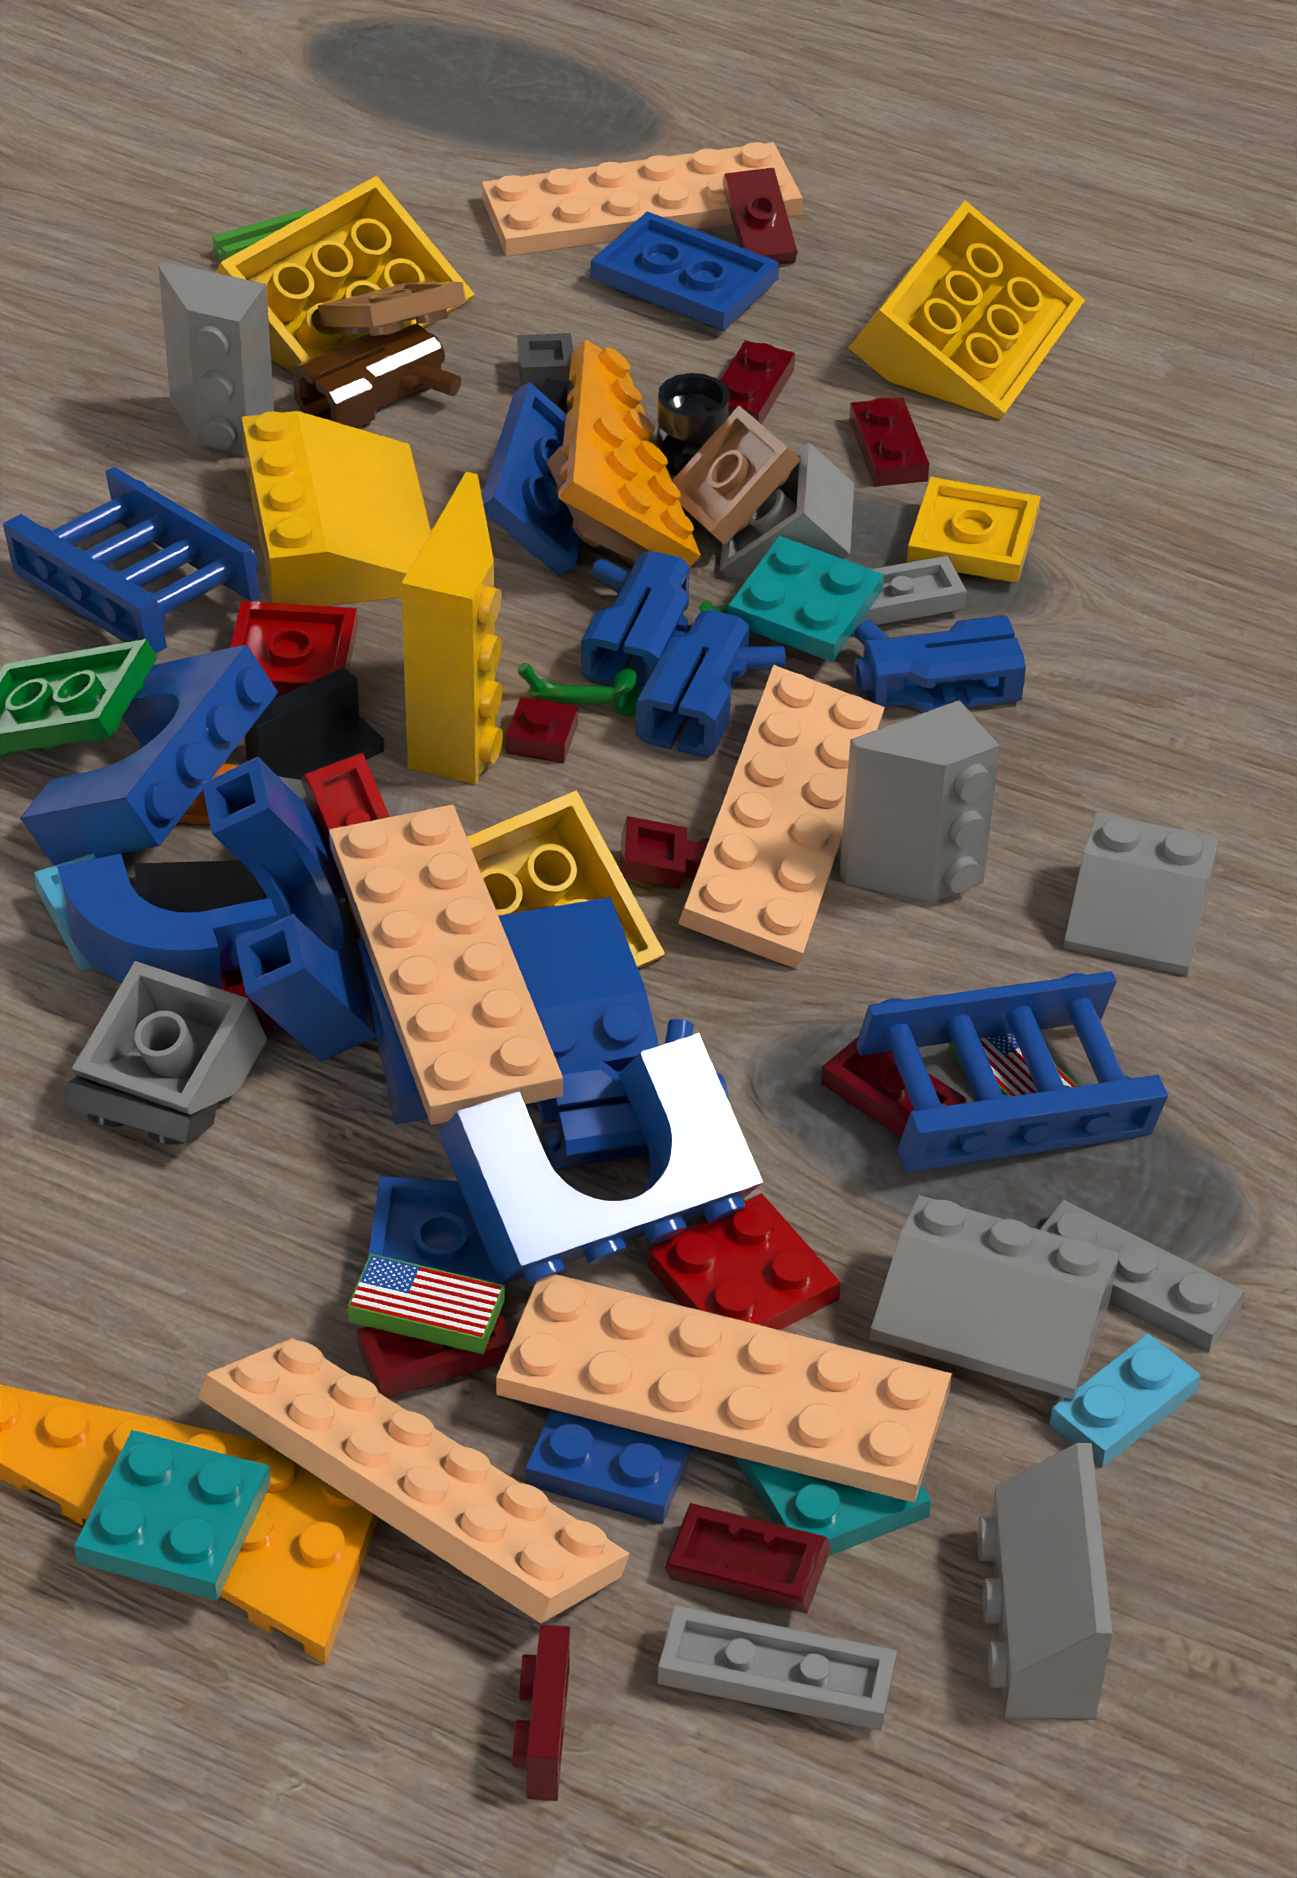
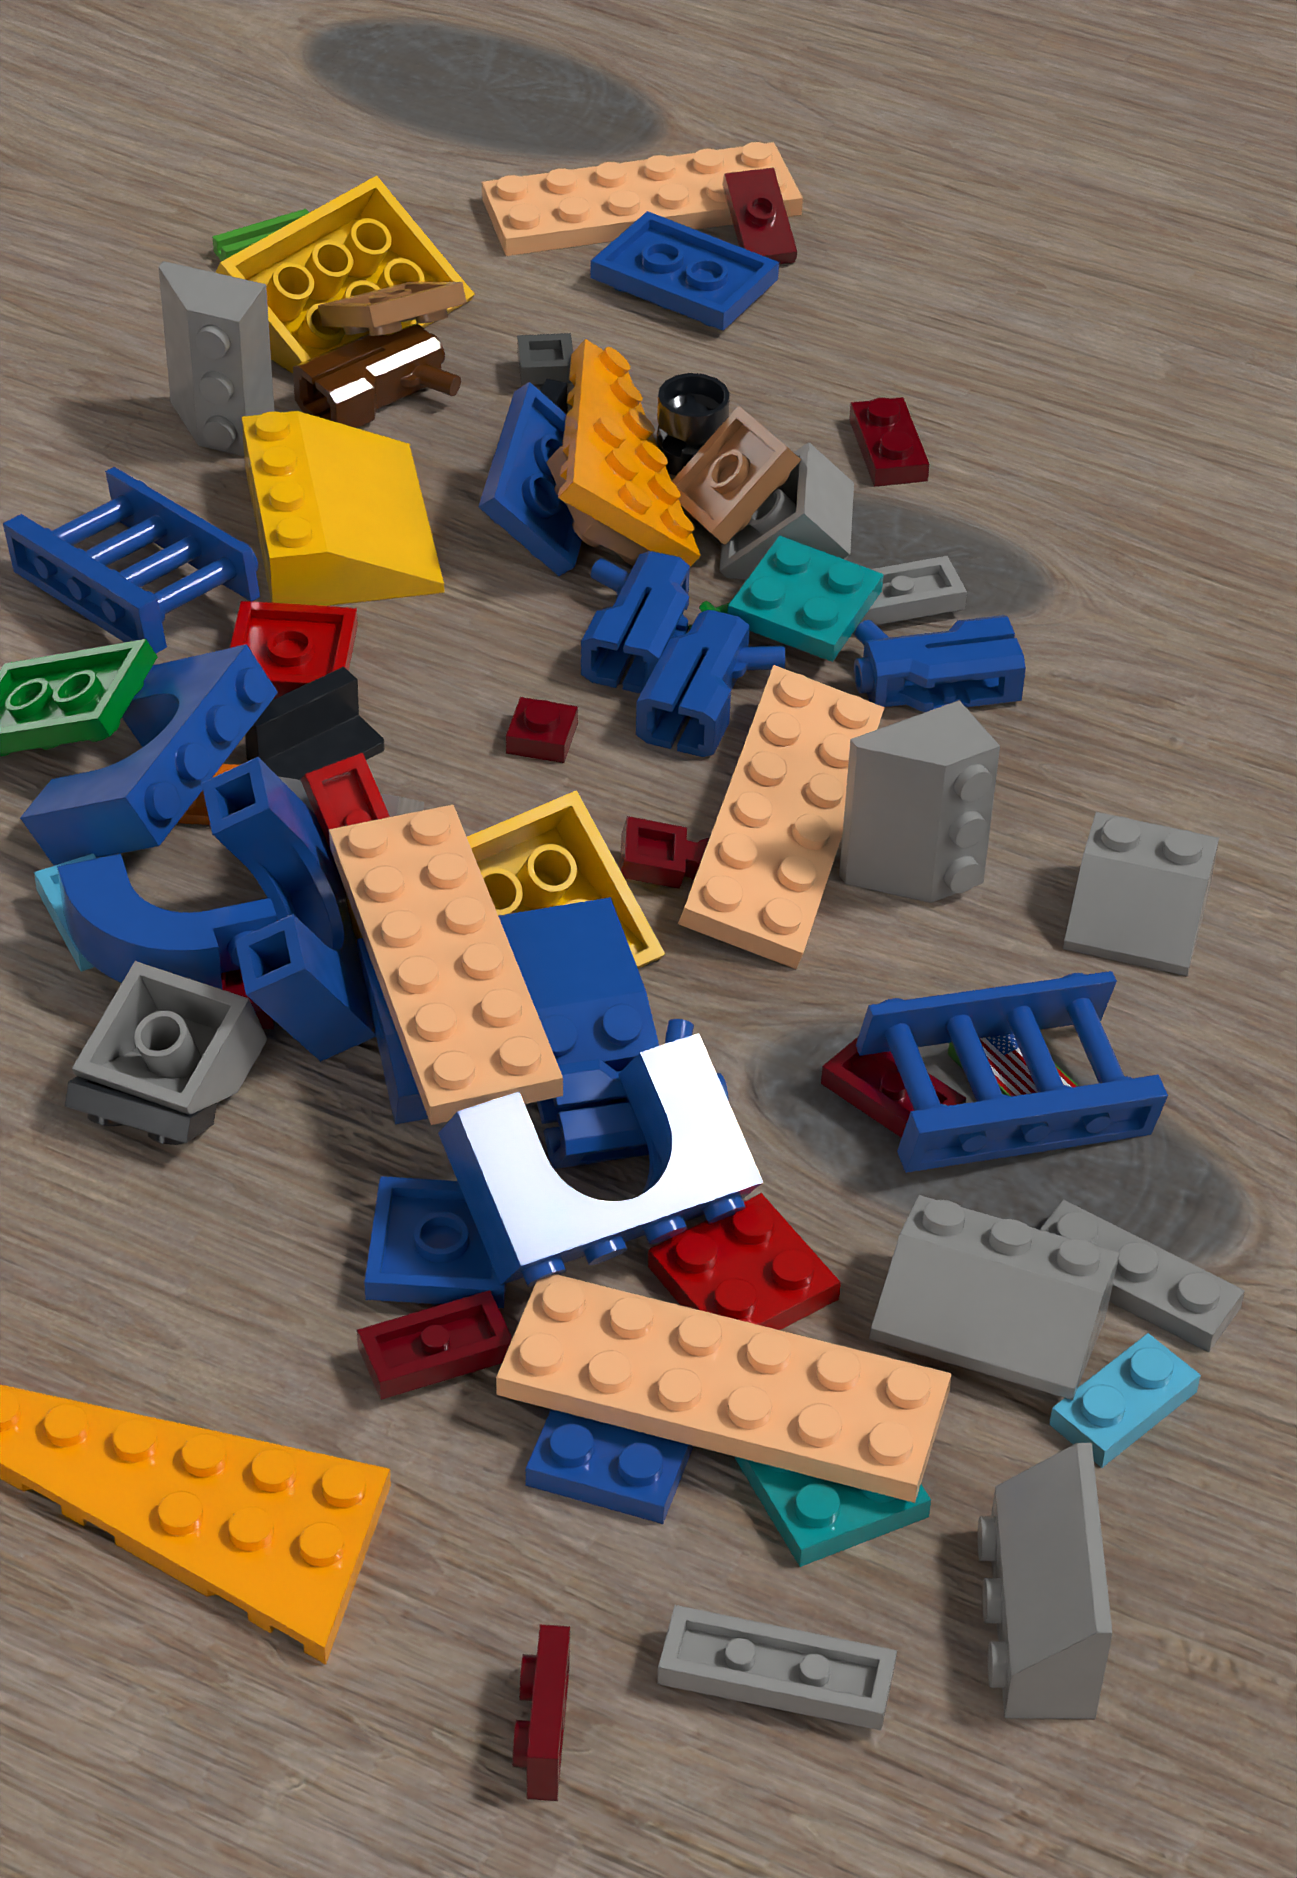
teal plate [74,1430,271,1601] -> none
black panel [135,860,264,913] -> none
light nougat plate [198,1338,630,1624] -> none
tile [347,1253,505,1354] -> none
yellow slope [401,471,503,785] -> none
green piece [518,663,645,716] -> none
dark red plate [665,1503,831,1614] -> none
dark red plate [720,340,795,425] -> none
yellow slope [848,200,1085,420] -> none
yellow plate [906,477,1041,583] -> none

